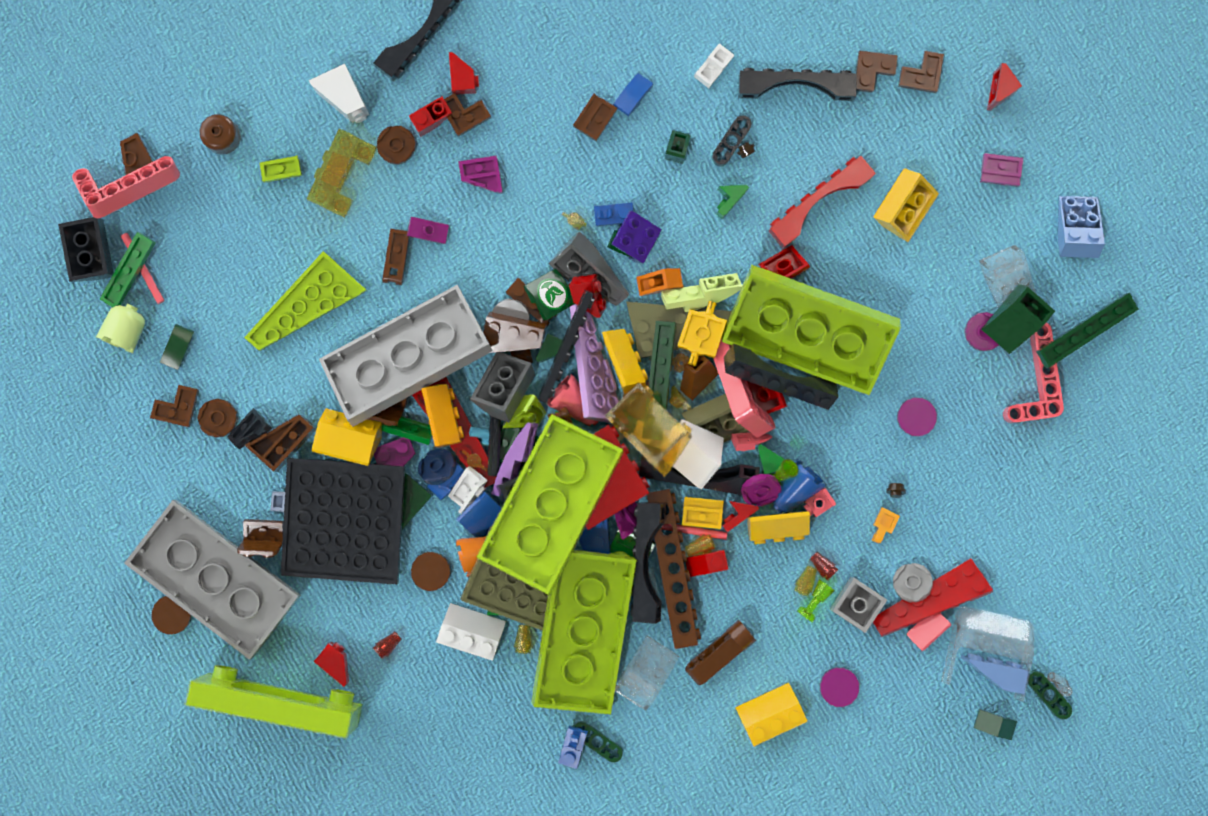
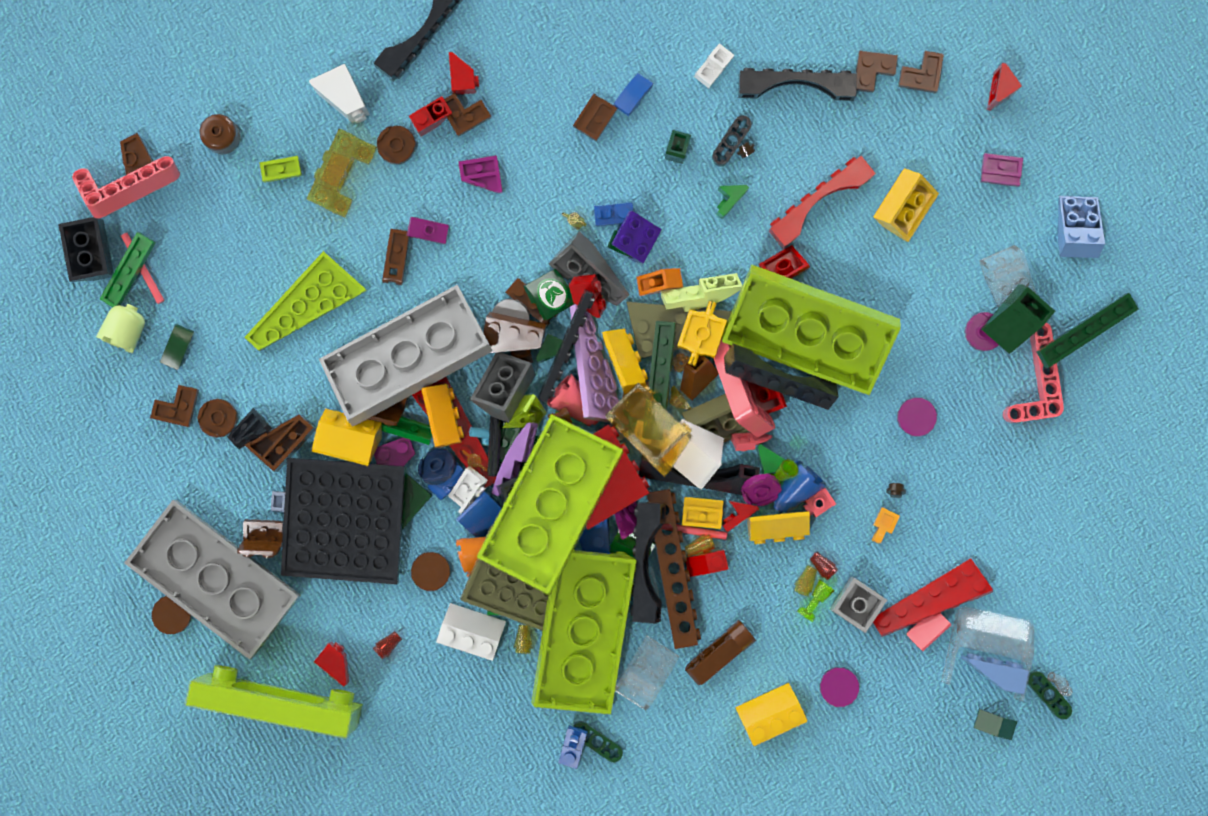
light grey tile [893,563,933,602] -> none

